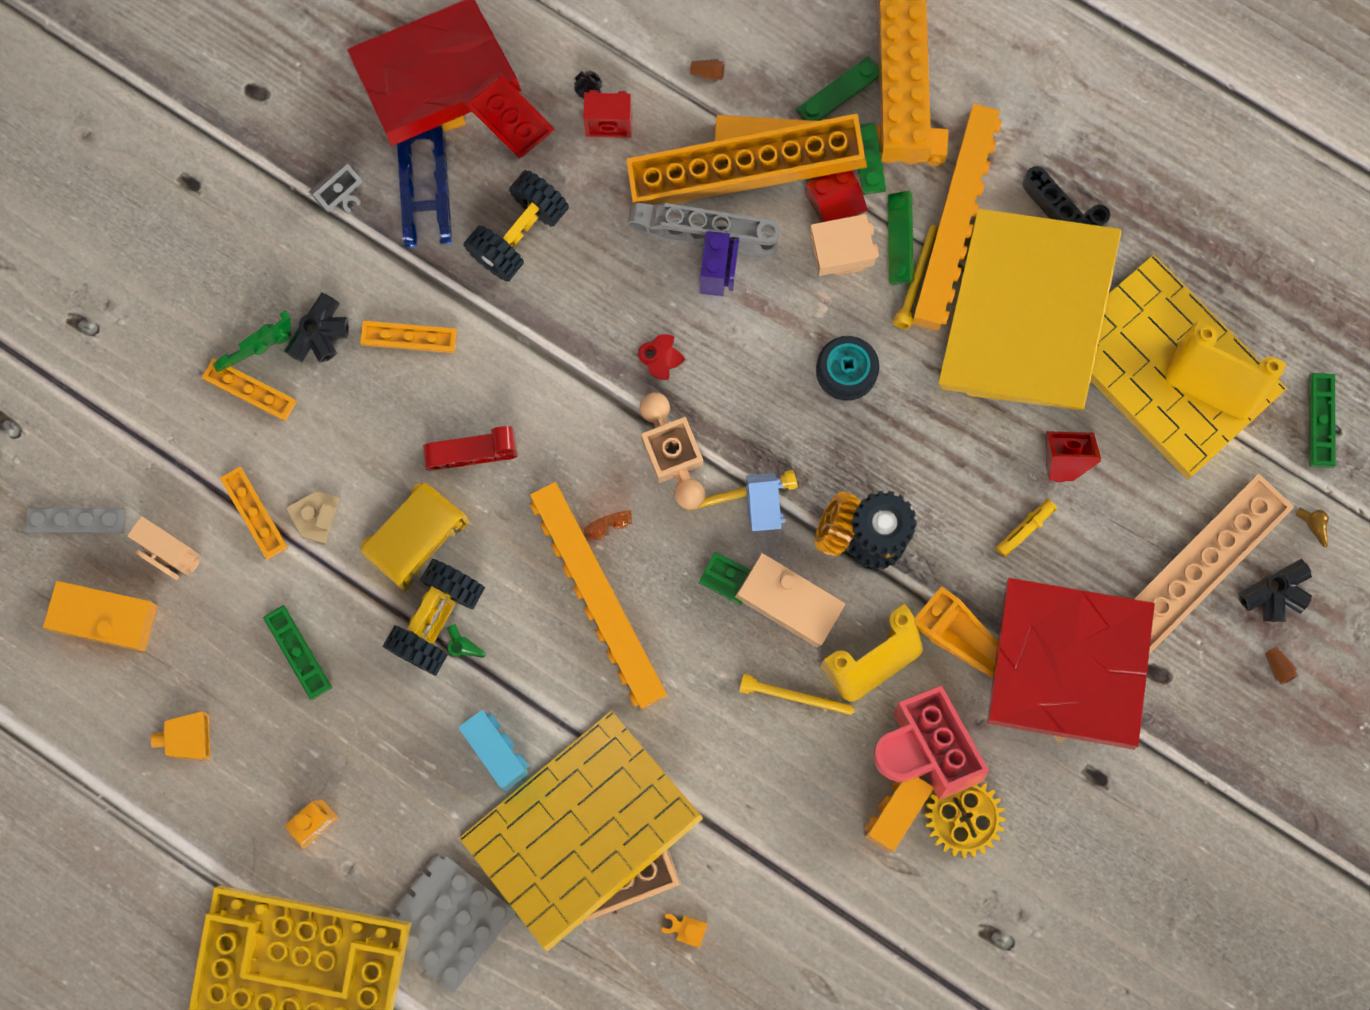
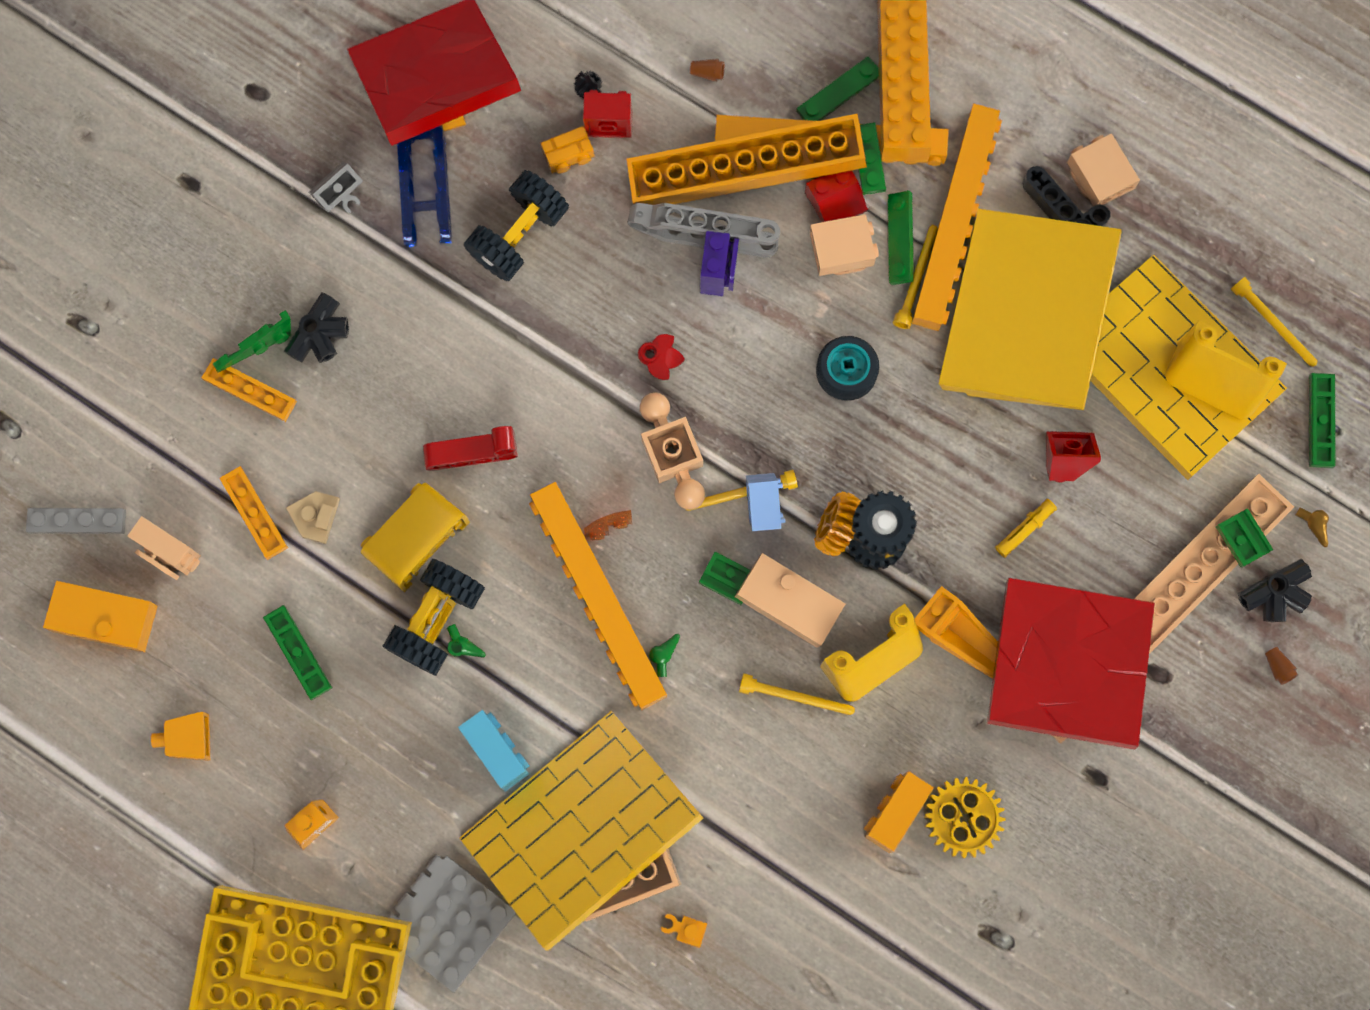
light orange plate [360,321,458,354] -> none
red tile [463,70,555,159] -> none
coral brick [874,685,989,800] -> none
none -> light orange brick [540,126,594,174]
none -> green animal [649,634,680,677]
none -> light nougat brick [1067,133,1140,206]
none -> green plate [1215,508,1274,568]
none -> yellow piece [1230,277,1317,367]

